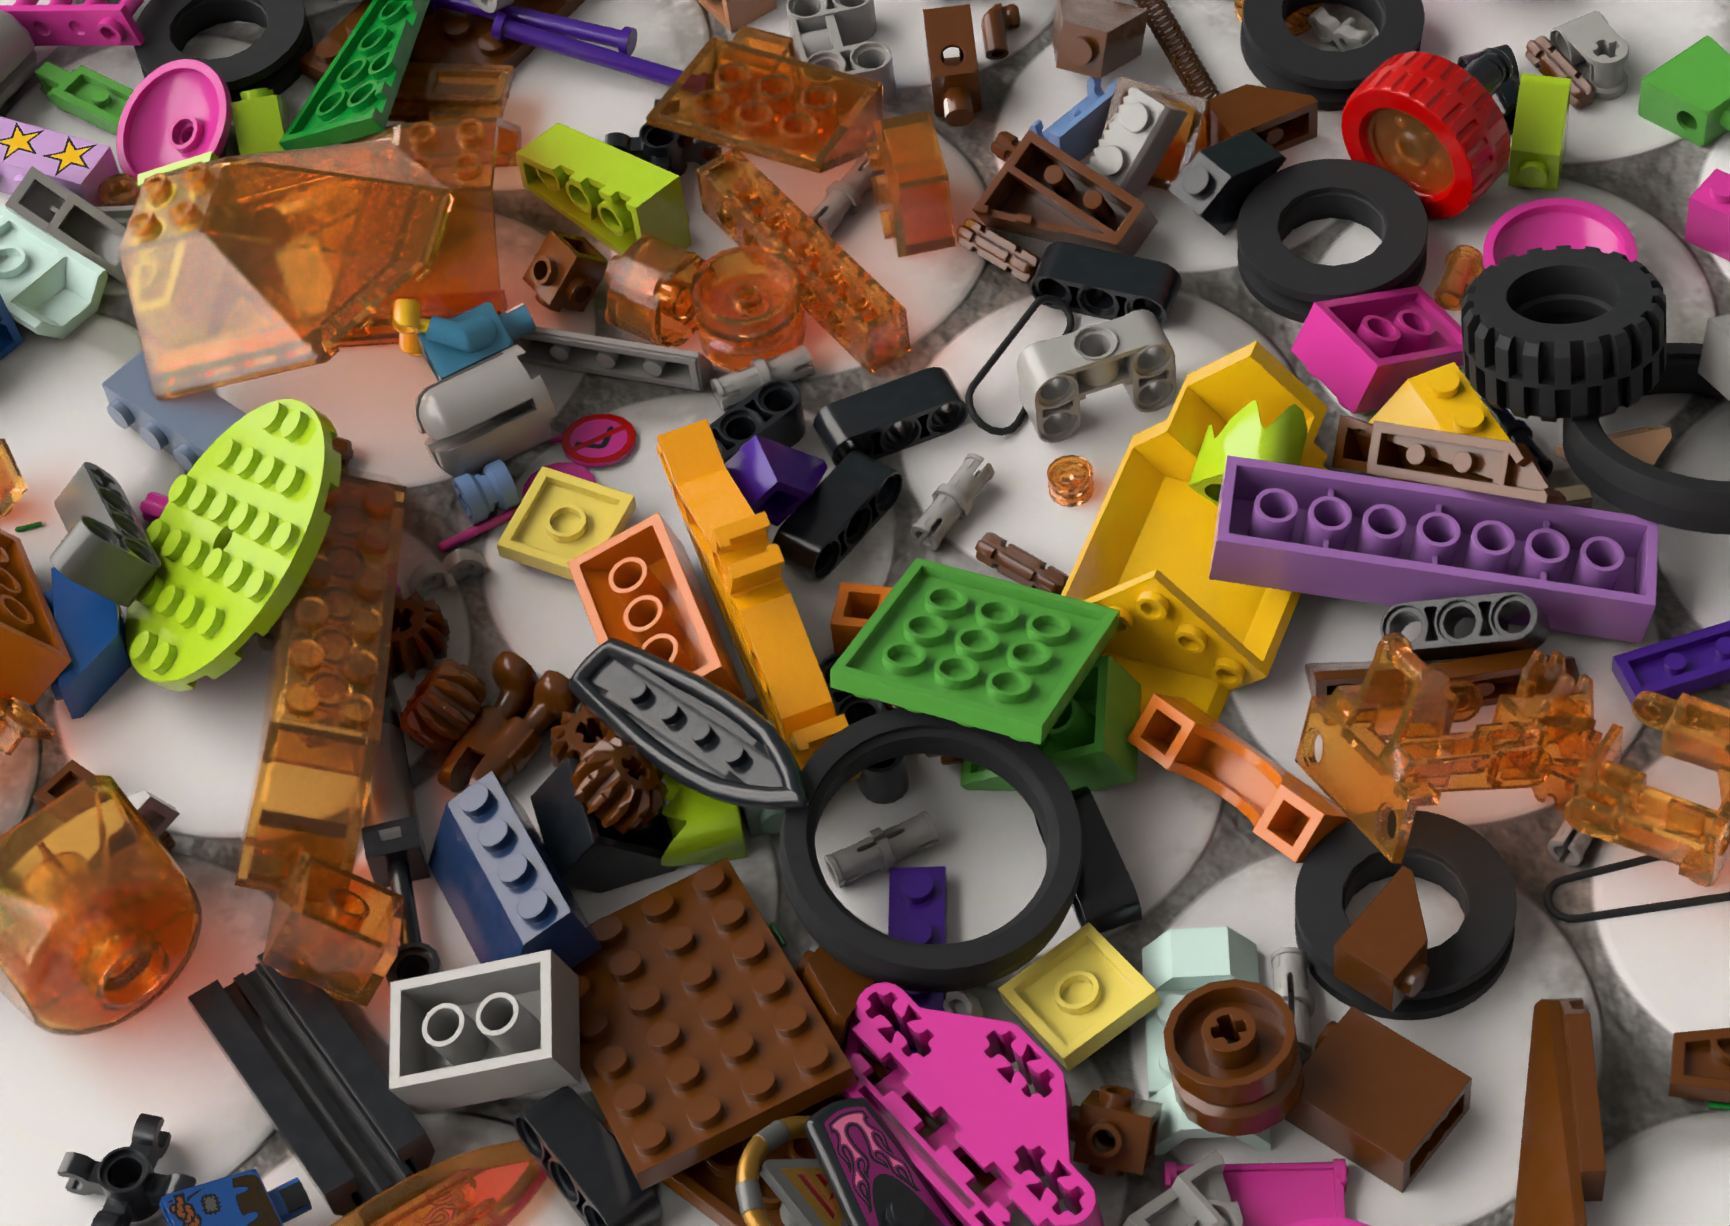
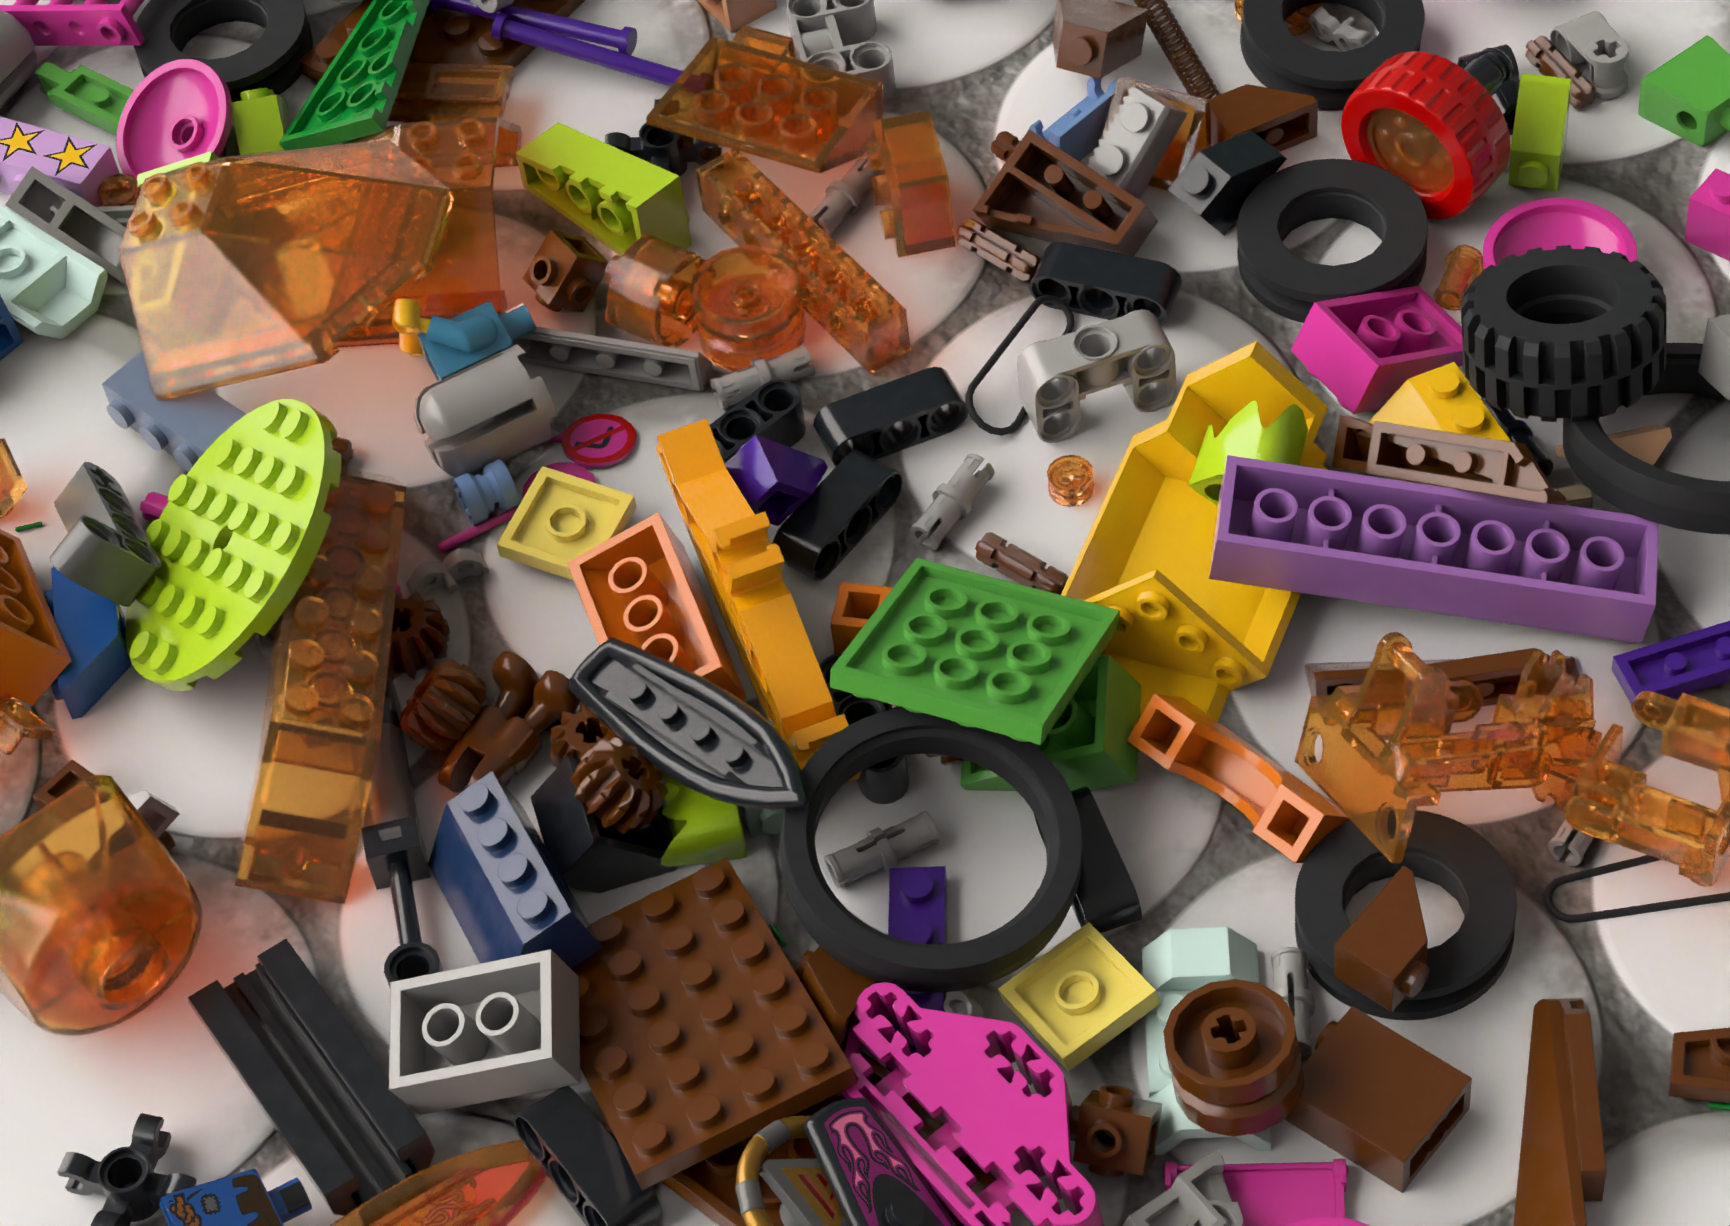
clear orange brick [262,851,404,1008] -> none
reddish brown torso [923,4,982,127] -> none
reddish brown arm [981,3,1020,60] -> none
black beam [1380,592,1550,662] -> none

